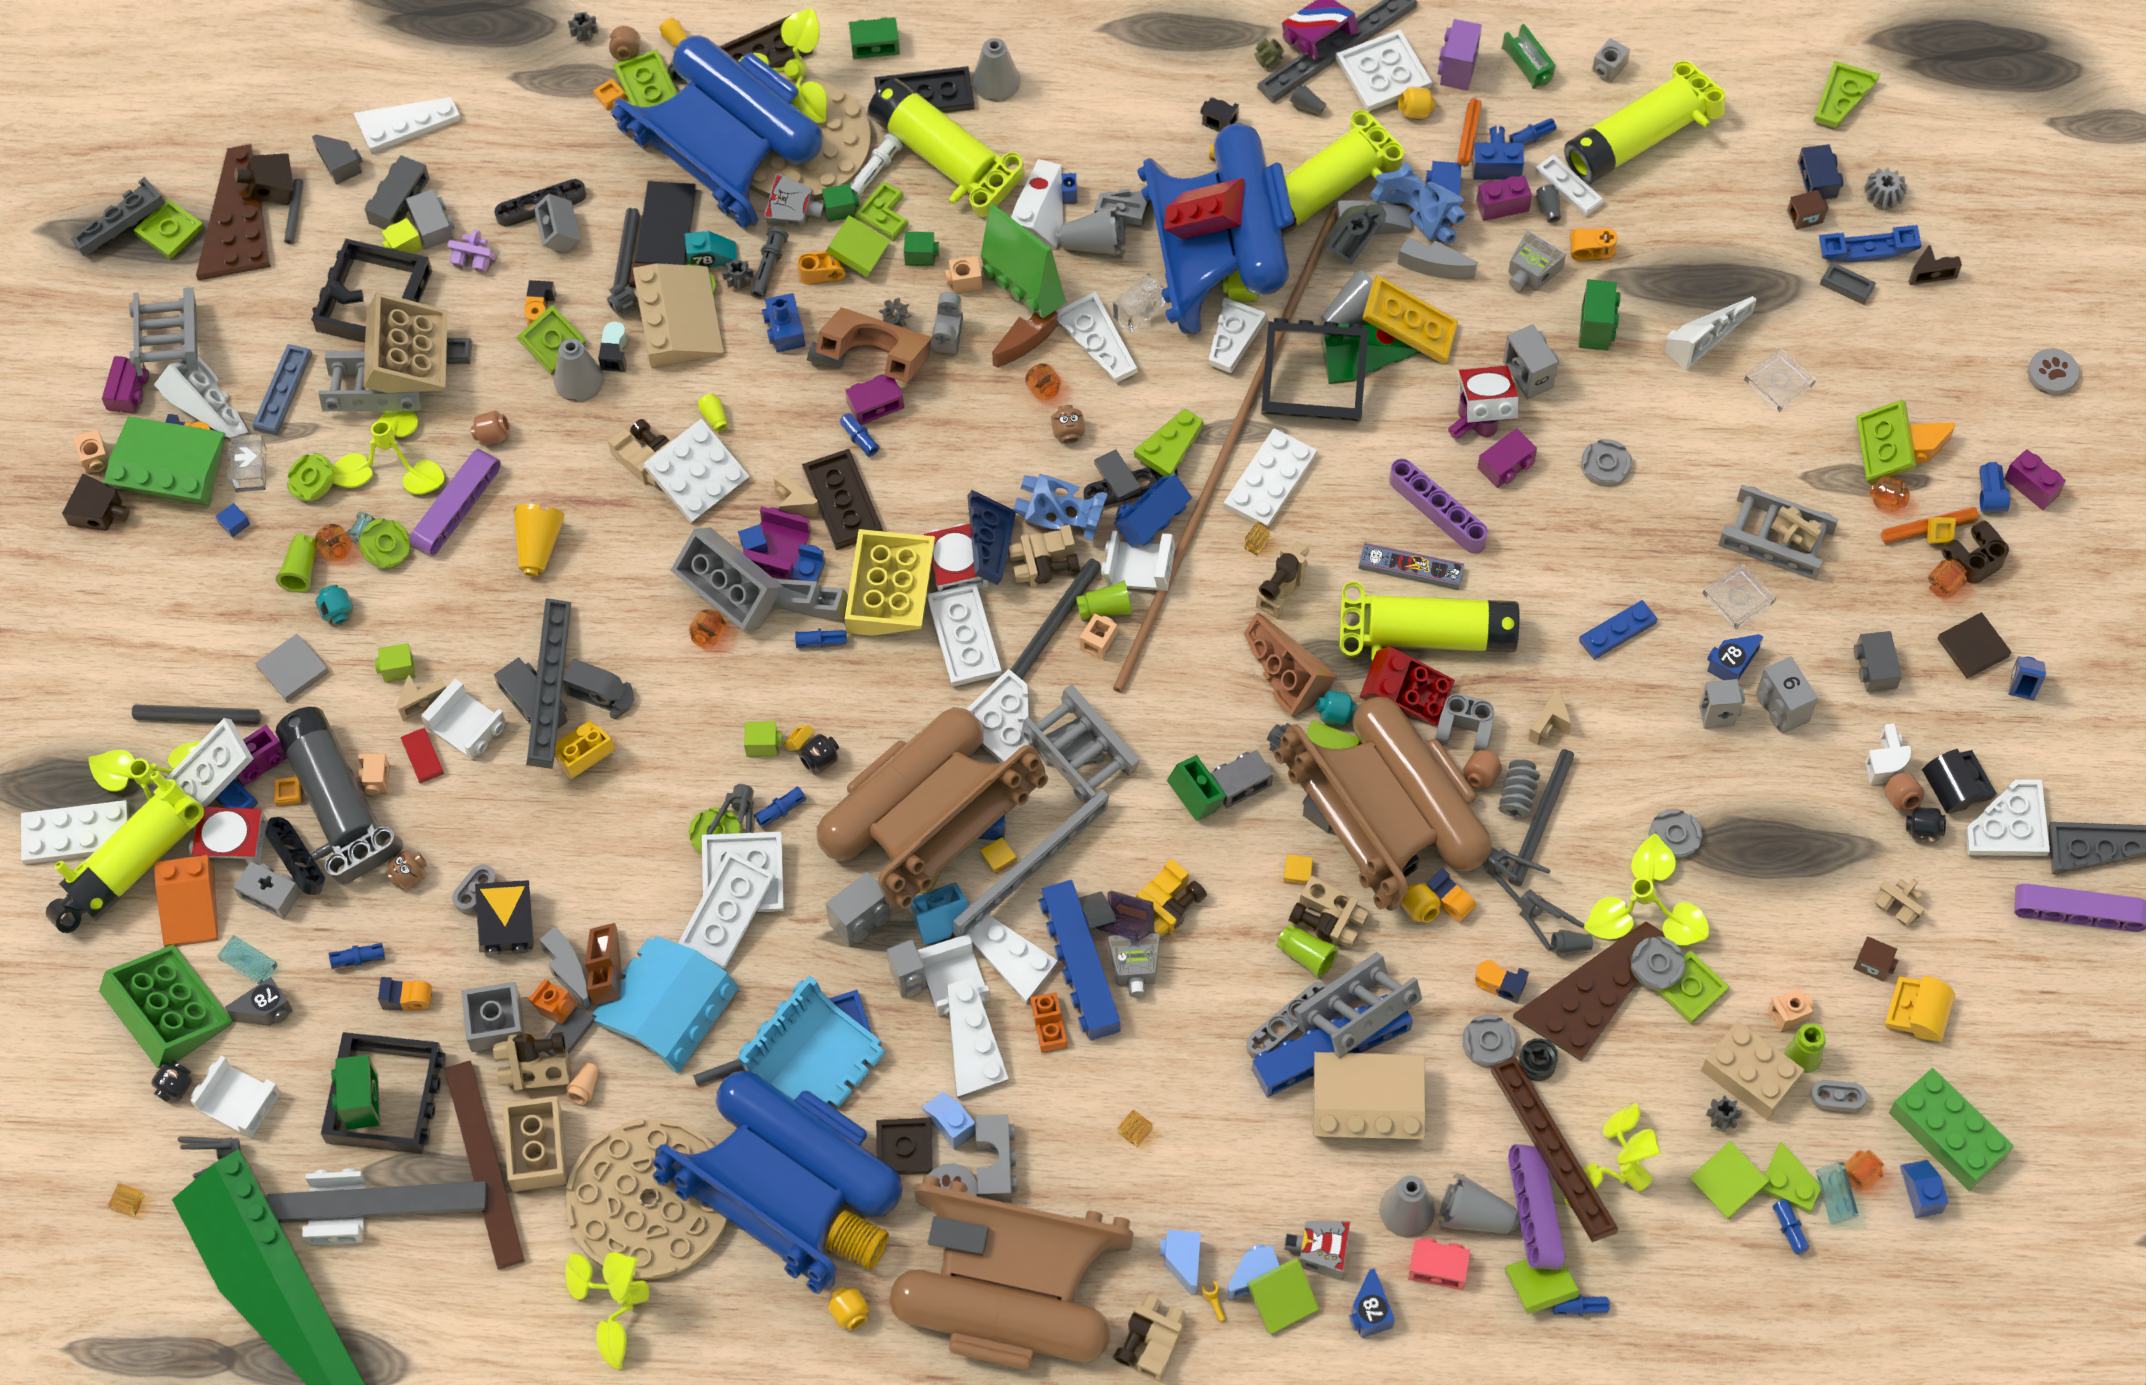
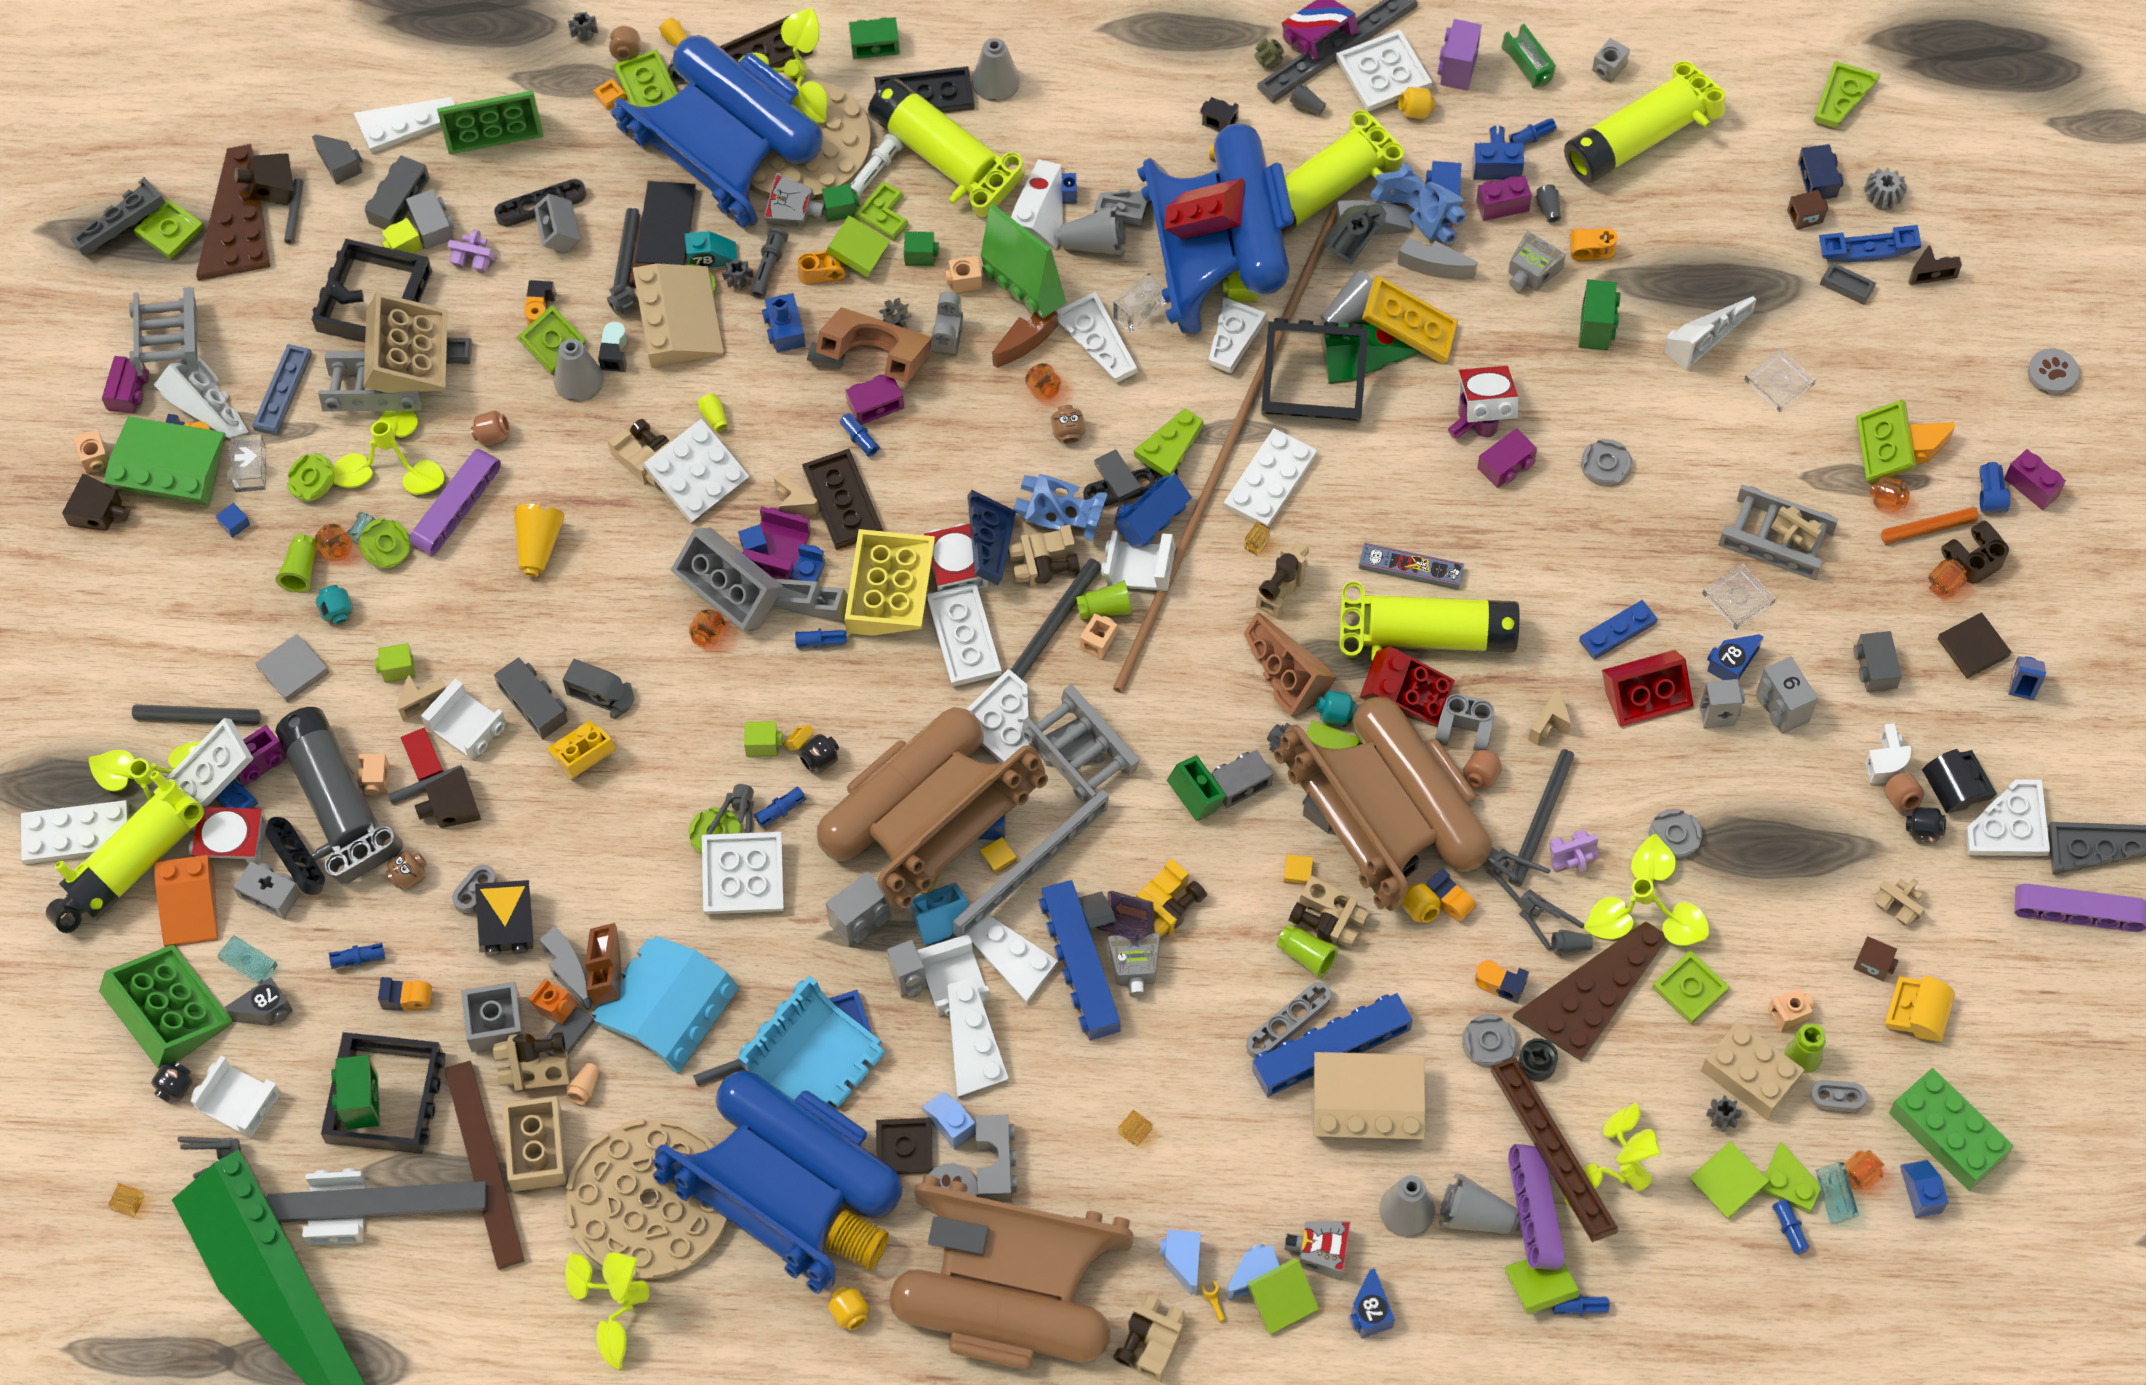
light orange tile [274,777,302,806] -> none
dark grey tile [526,598,571,769] -> none
white tile [678,850,776,970] -> none
orange slope [1030,992,1068,1053] -> none
light grey fence [1294,952,1422,1058] -> none
medium lavender beam [1389,458,1488,554] -> none
coral brick [1408,1238,1470,1290] -> none
orange axle [1457,98,1482,167] -> none
light grey piece [1498,759,1540,818] -> none
light grey brick [1503,324,1559,399] -> none
white tile [1535,154,1604,218] -> none
light grey tile [1631,937,1685,990] -> none
yellow tile [1927,517,1956,544] -> none
none -> dark grey piece [388,764,465,804]
none -> dark brown torso [414,767,482,828]
none -> bright green slope [437,90,544,154]
none -> lavender hips [1550,829,1599,872]
none -> red slope [1602,650,1694,727]

